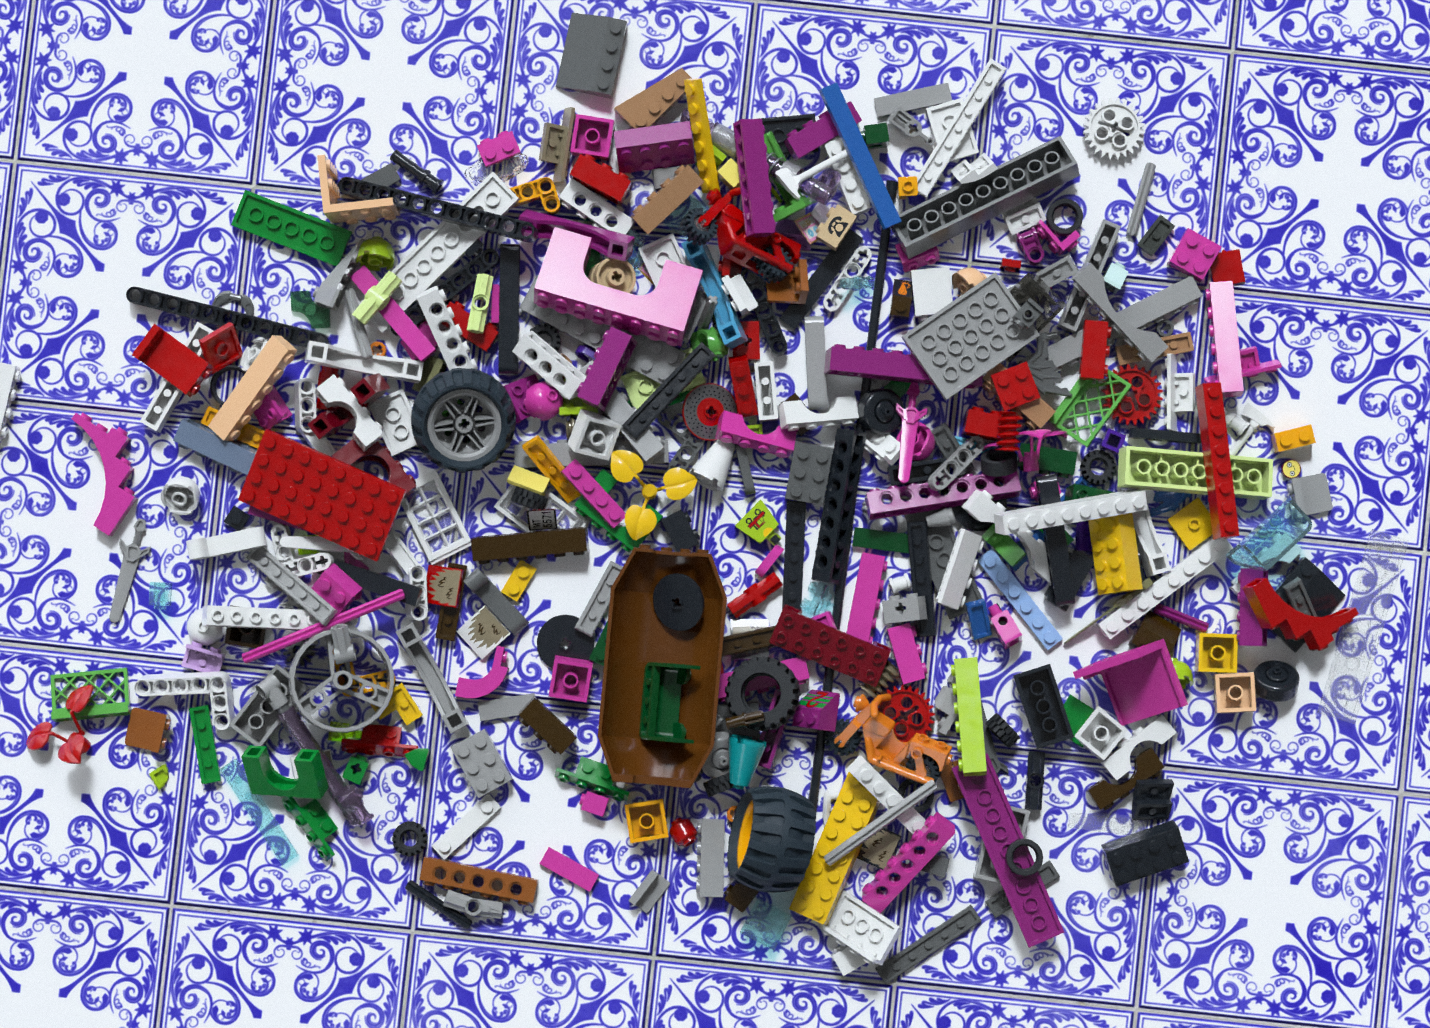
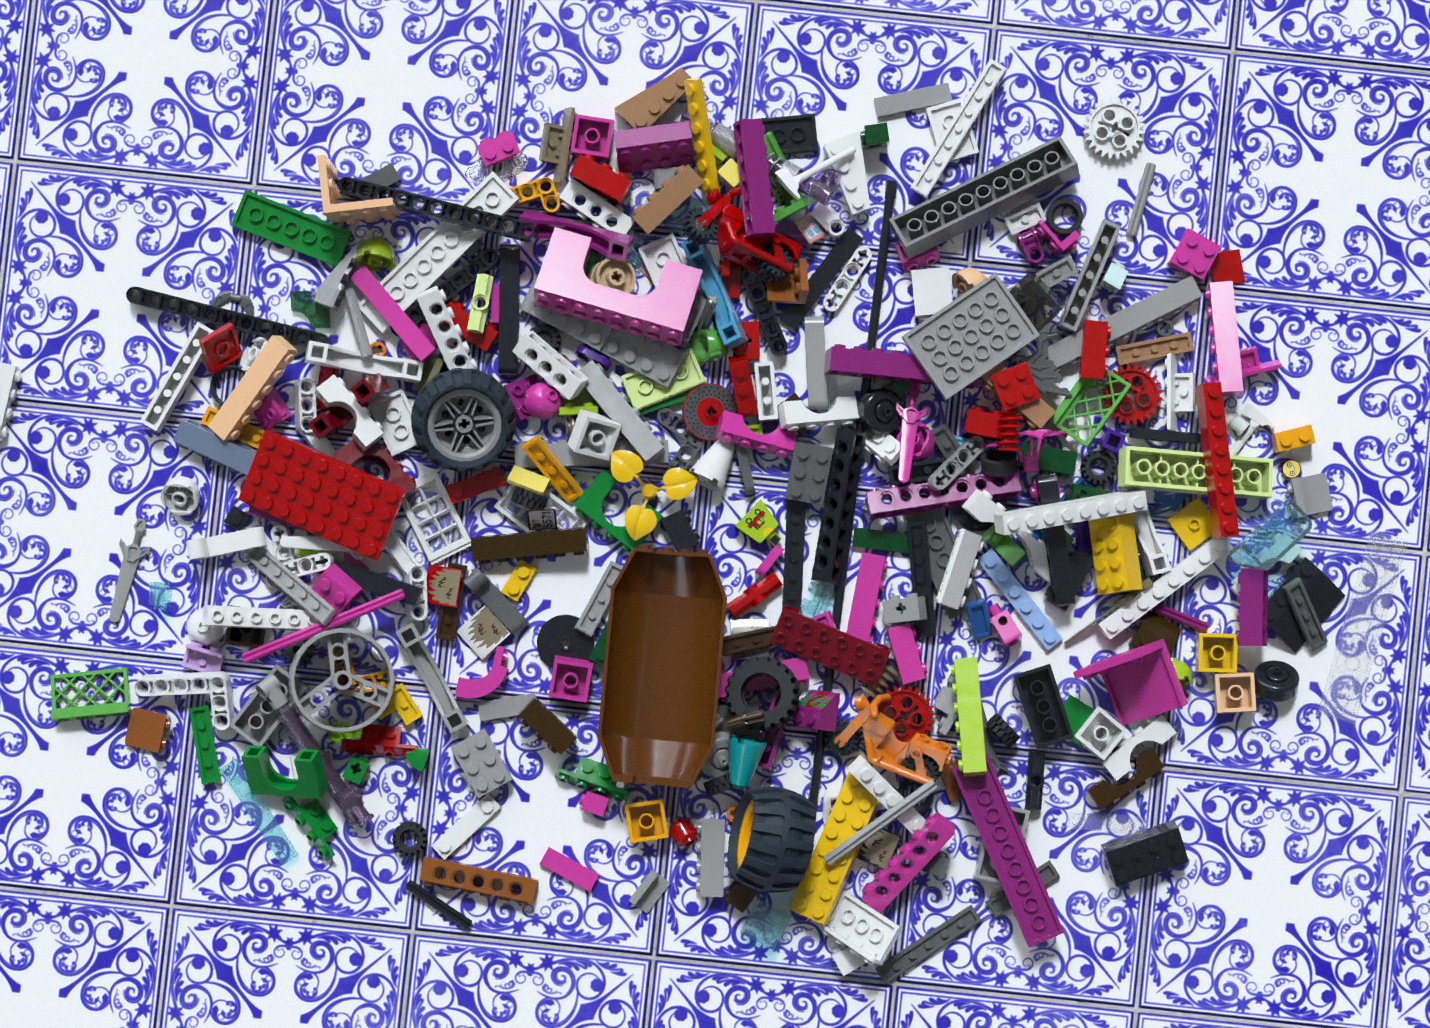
plant [26,685,94,764] -> none
dark pink arch [72,412,138,536] -> none
red panel [132,324,213,397] -> none
lime tile [149,763,169,790] -> none
light grey piece [331,623,356,664] -> none
yellowish green piece [352,271,402,326] -> none
black pin [390,149,444,195] -> none
light grey piece [443,889,503,919] -> none
dark grey slope [556,13,628,99] -> none
dark pink plate [561,458,626,529] -> none
magenta brick [577,326,638,412] -> none
black tile [622,342,716,440] -> none
dark green windscreen [639,662,701,744] -> none
black piece [653,573,705,631] -> none
white bracket [721,274,758,316] -> none
magenta brick [783,101,863,161] -> none
tan brick [815,204,857,251] -> none
blue tile [819,82,902,230] -> none
clear light blue axle [839,275,875,291] -> none
light grey piece [887,106,935,145] -> none
white bush [888,573,912,595] -> none
dark brown slope [889,279,913,320] -> none
light orange bracket [898,176,918,199] -> none
light grey cone [926,507,956,528] -> none
white slope [950,153,998,184] -> none
red plate [1000,258,1021,273] -> none
black tyre [1005,838,1043,876] -> none
dark grey brick [1012,298,1045,330] -> none
light grey arch [1071,262,1169,363] -> none
black slope [1132,779,1174,820] -> none
pearl dark grey plate [1137,214,1175,257] -> none
red arch [1242,578,1359,651] -> none
none -> red arch [446,466,507,505]

